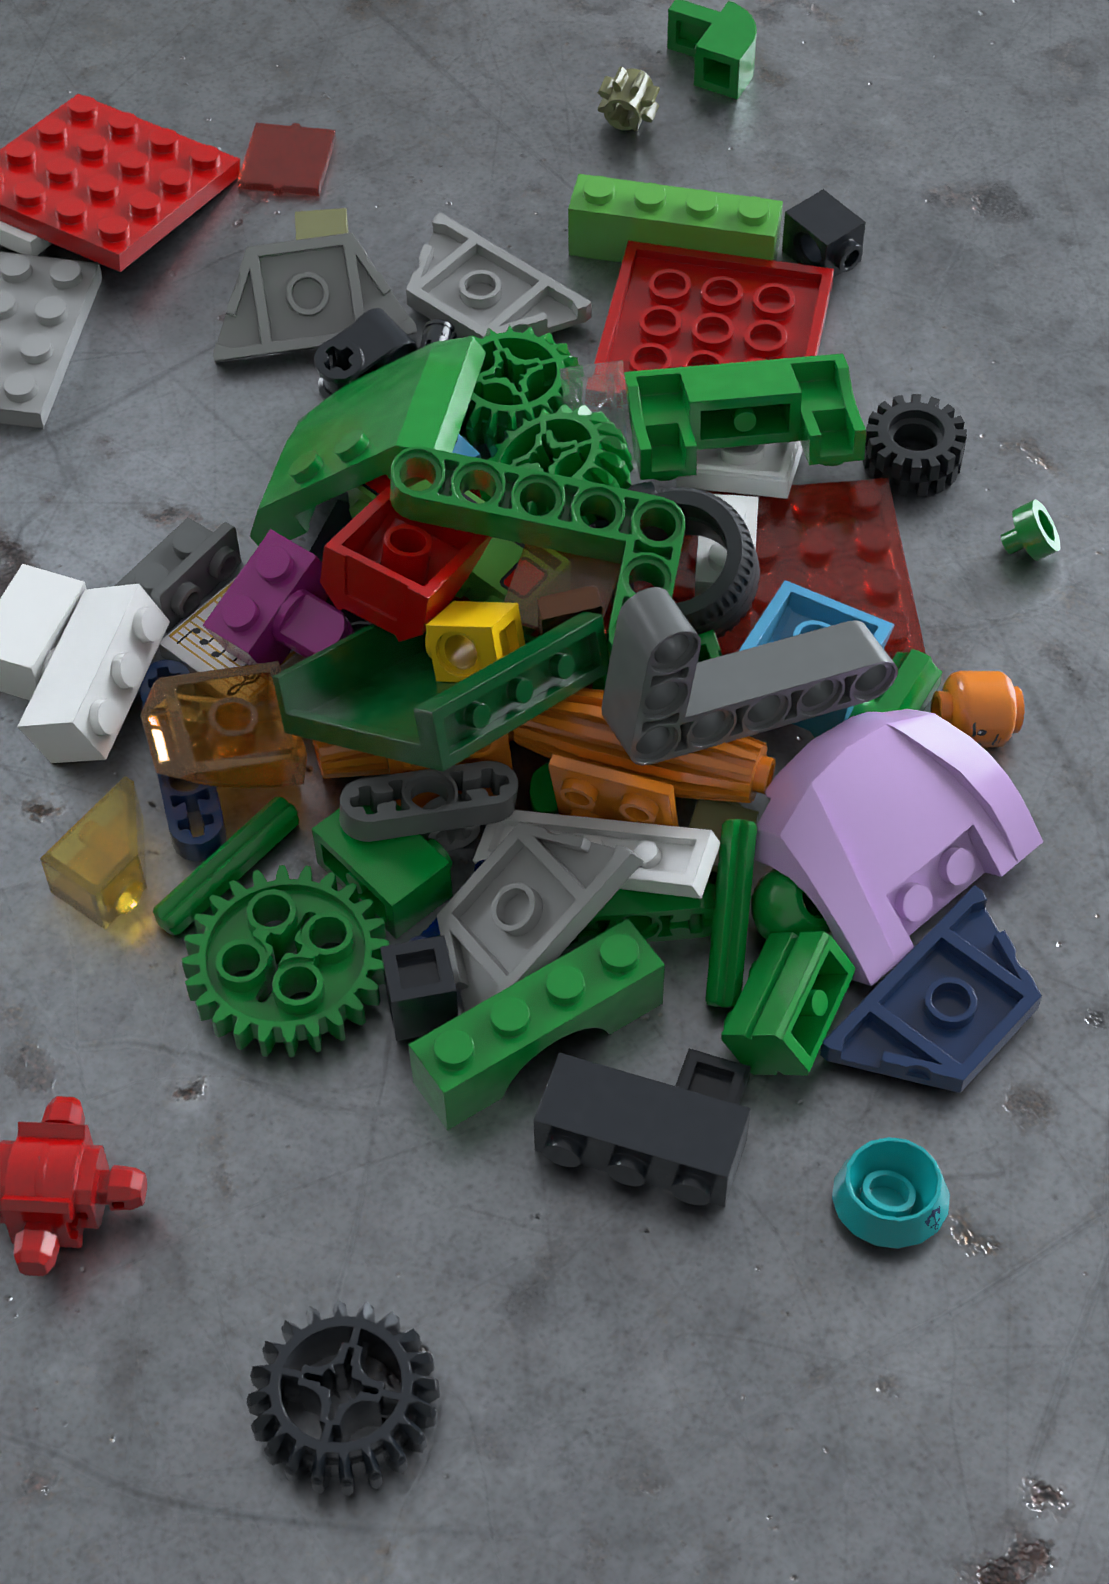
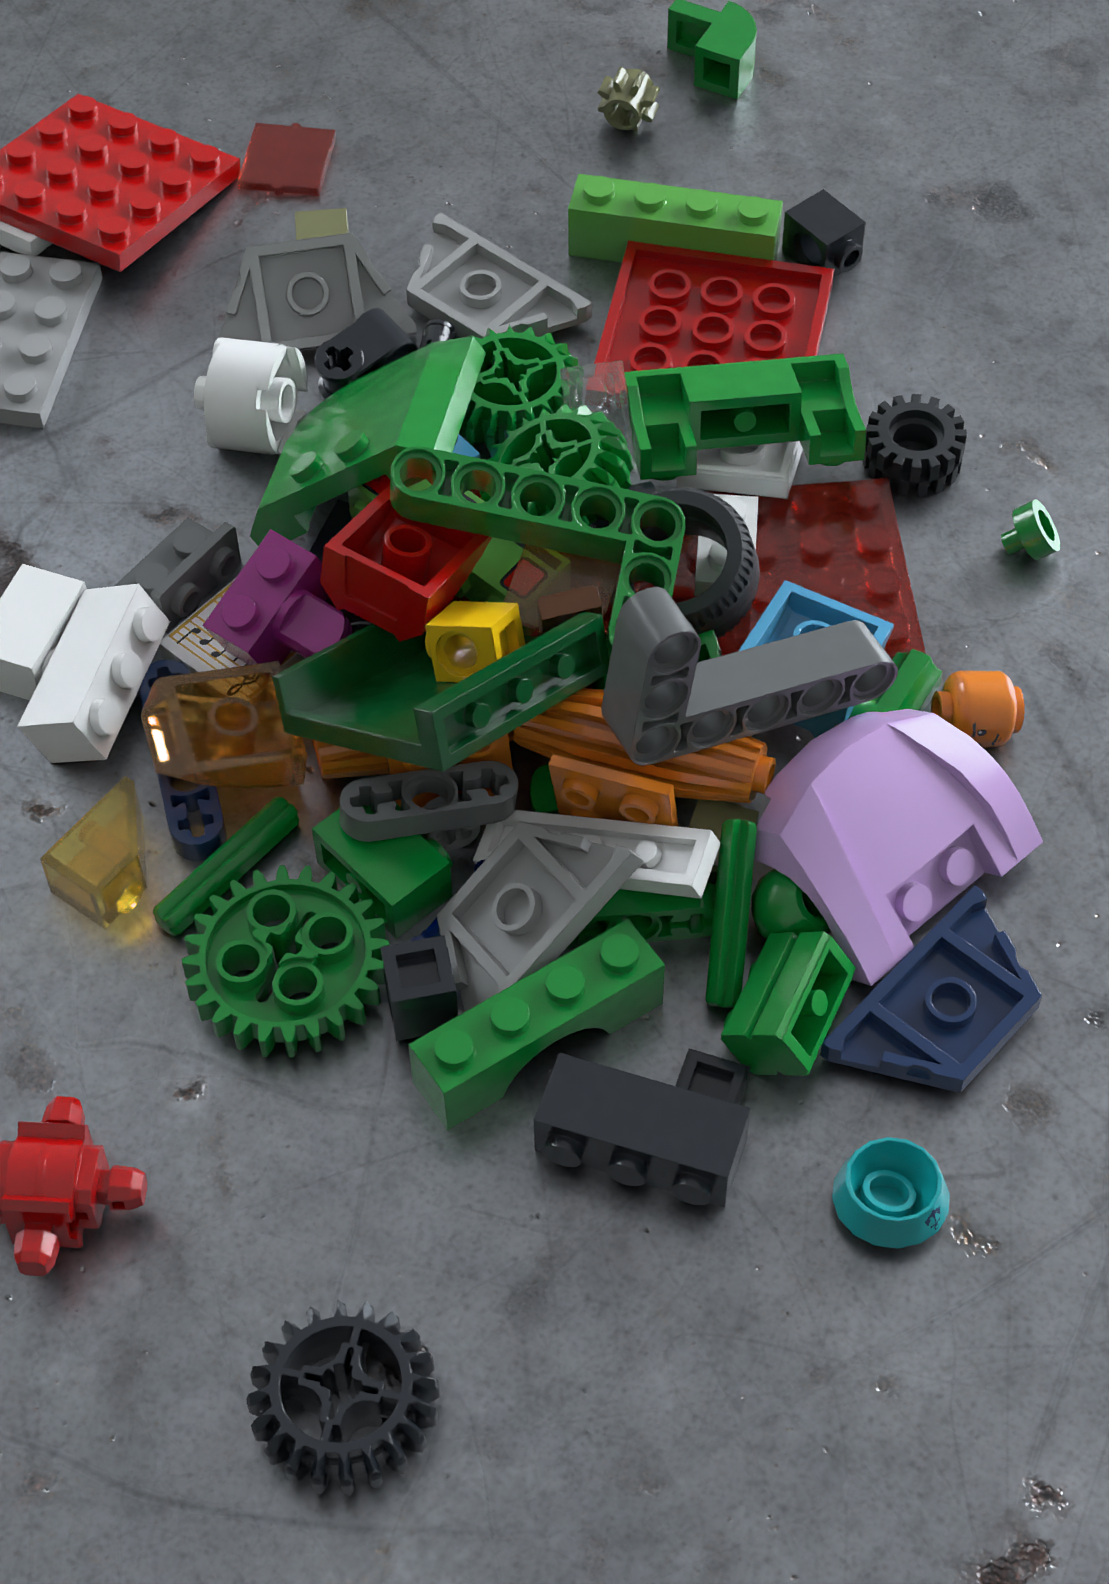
none -> white brick [194,337,307,455]

